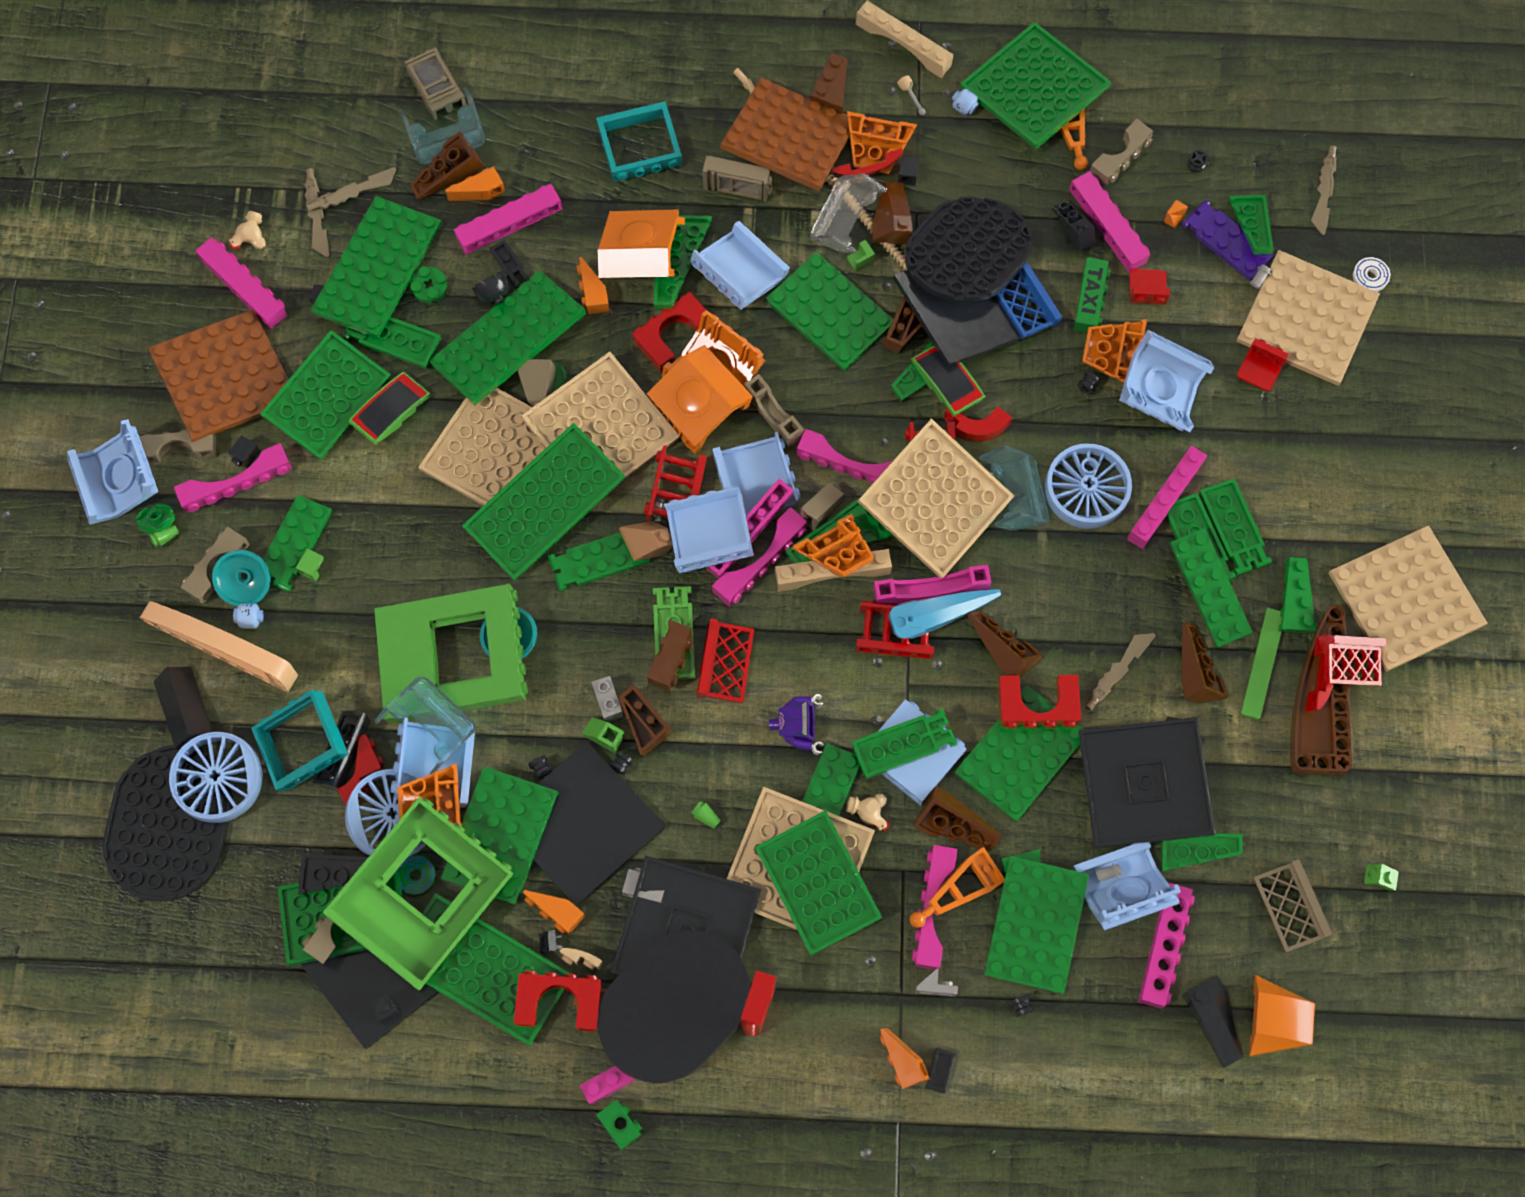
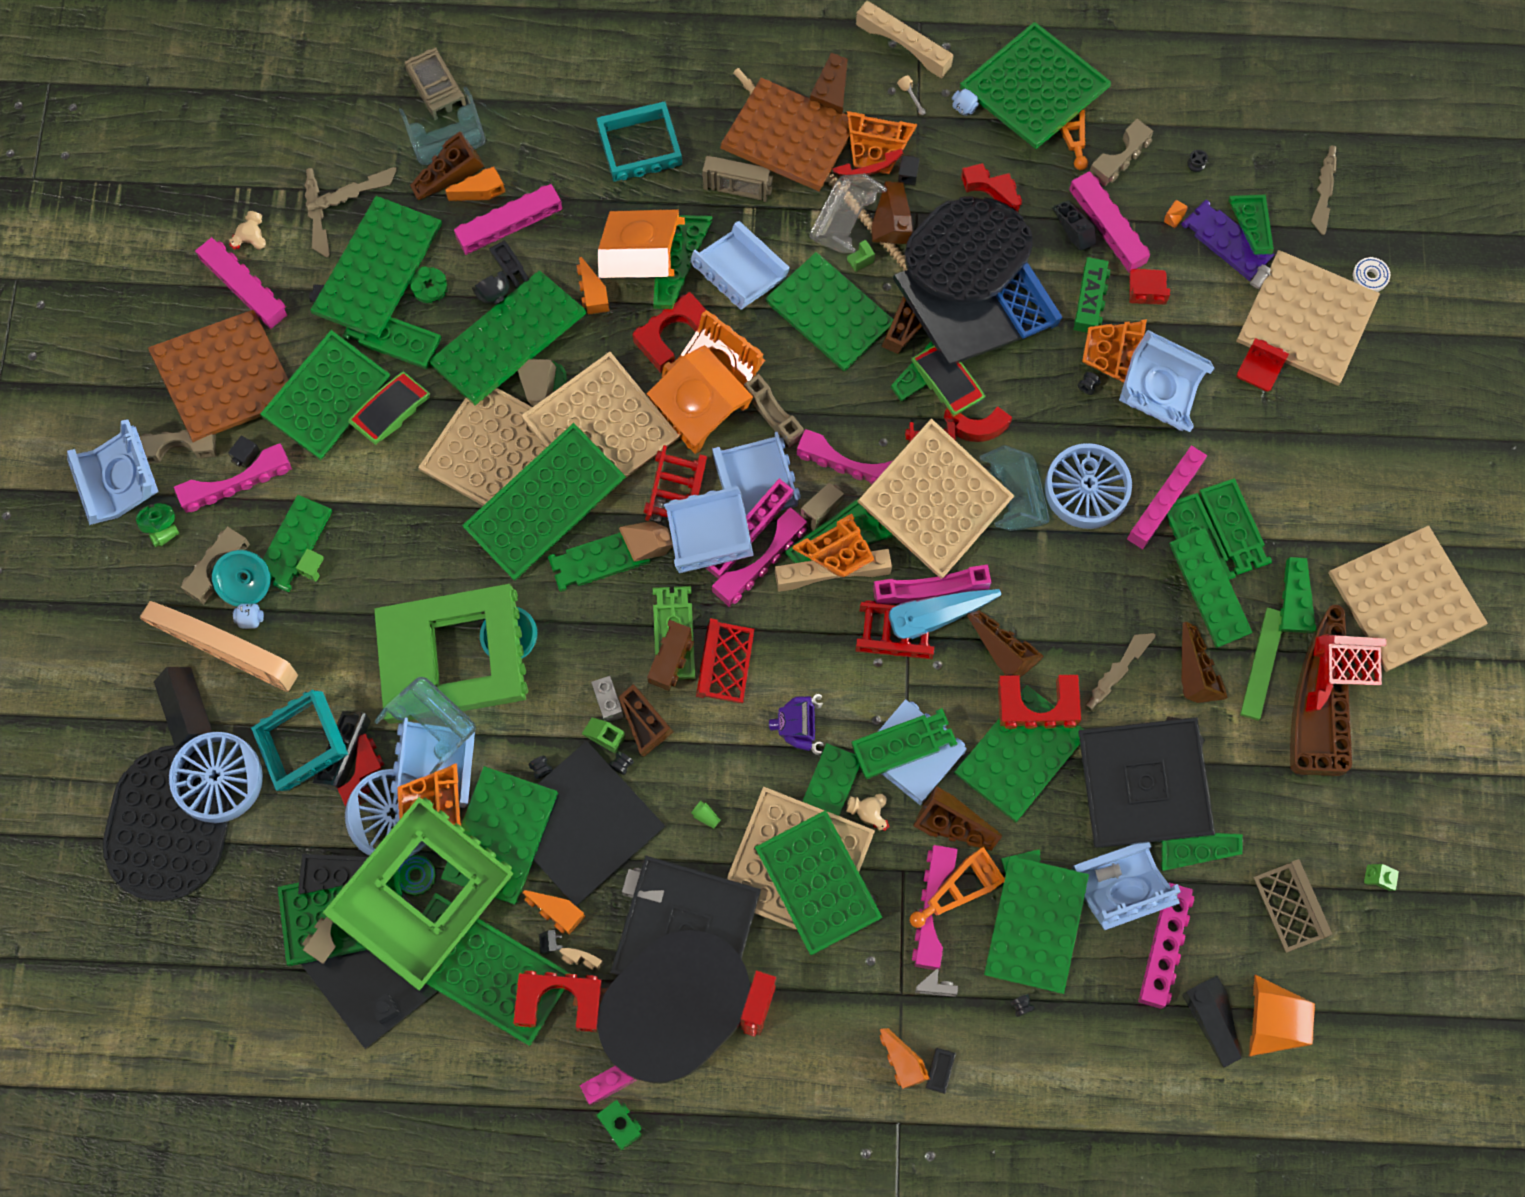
none -> red arch [961,163,1022,212]

